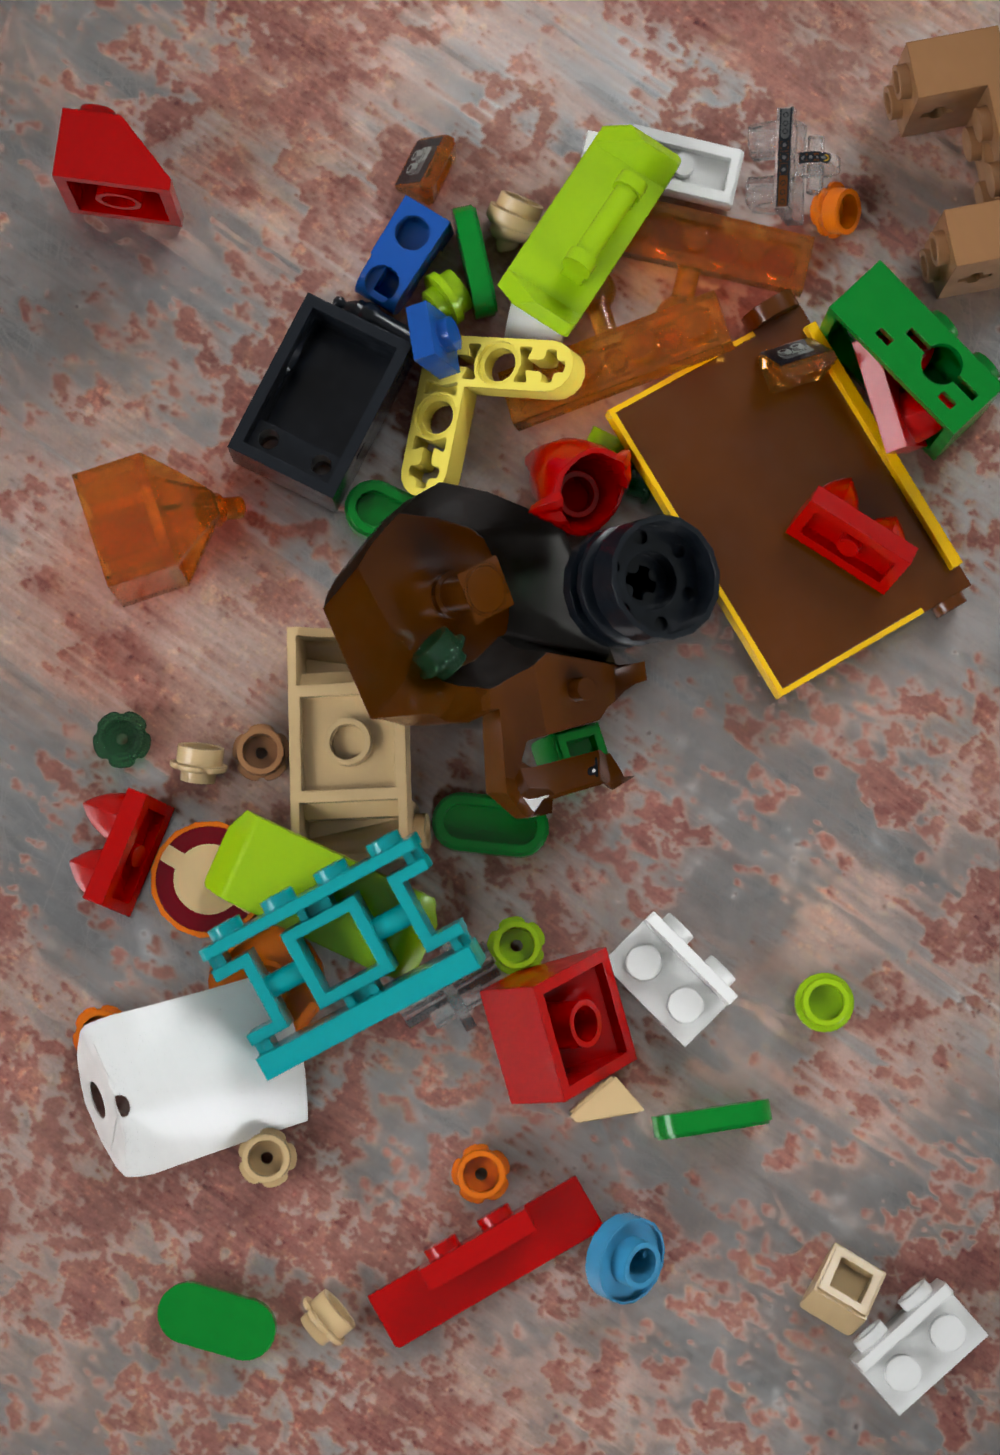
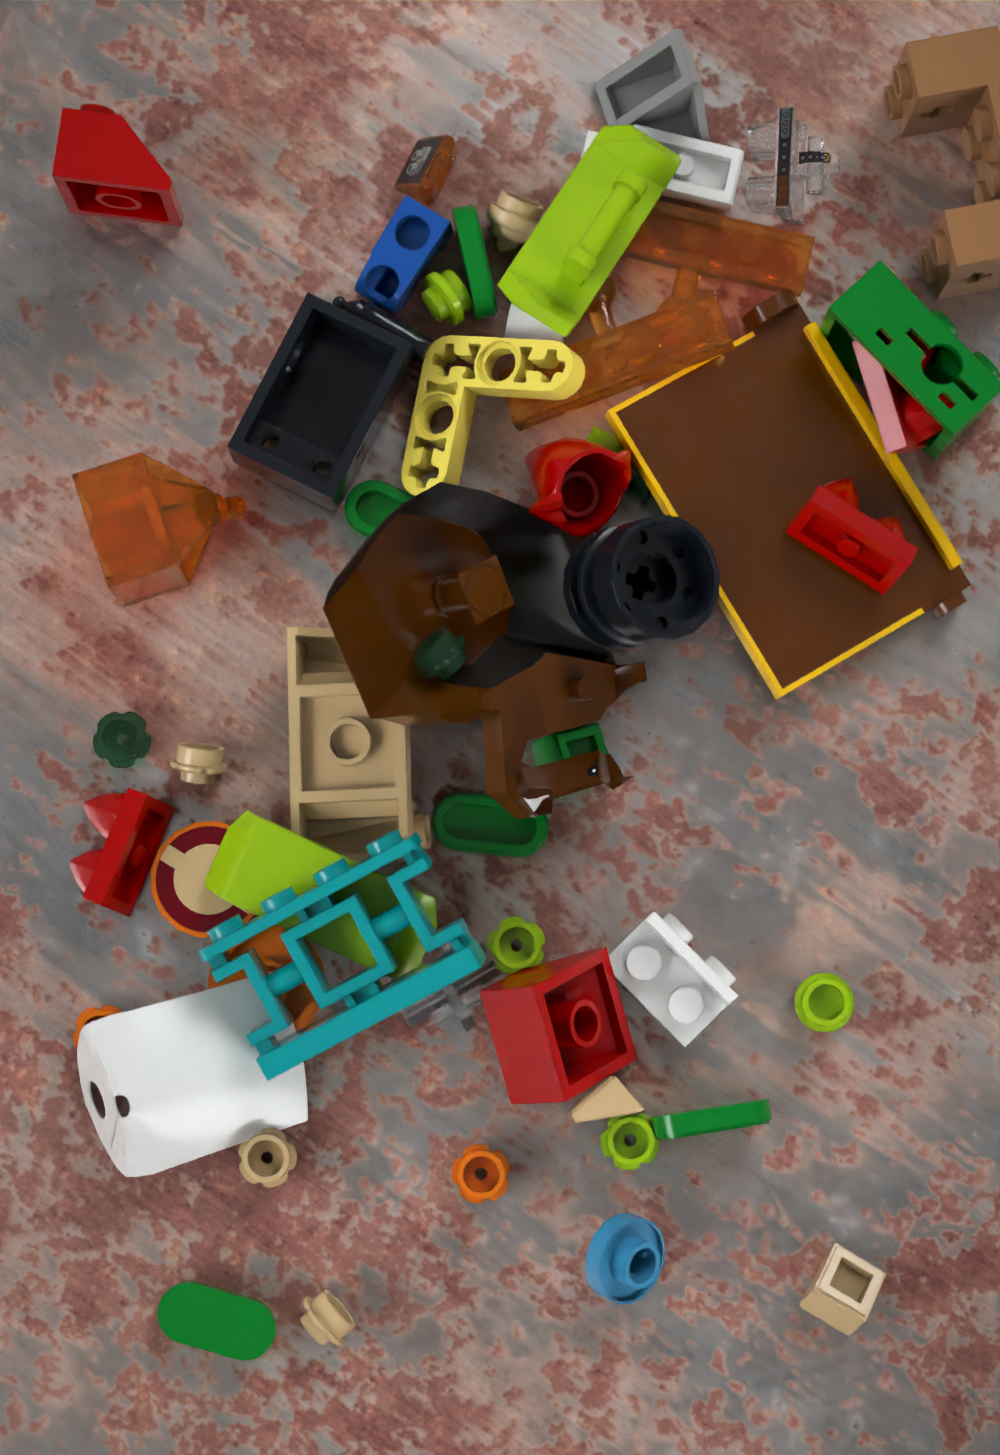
medium nougat plate [232,724,289,781] -> none
red bracket [367,1175,603,1348] -> none
blue plate [406,300,462,379] -> none
clear orange slope [758,338,837,394] -> none
orange plate [810,181,861,239] -> none
white bracket [848,1278,989,1416] -> none
none -> light grey slope [594,29,710,142]
none -> lime plate [600,1113,659,1170]

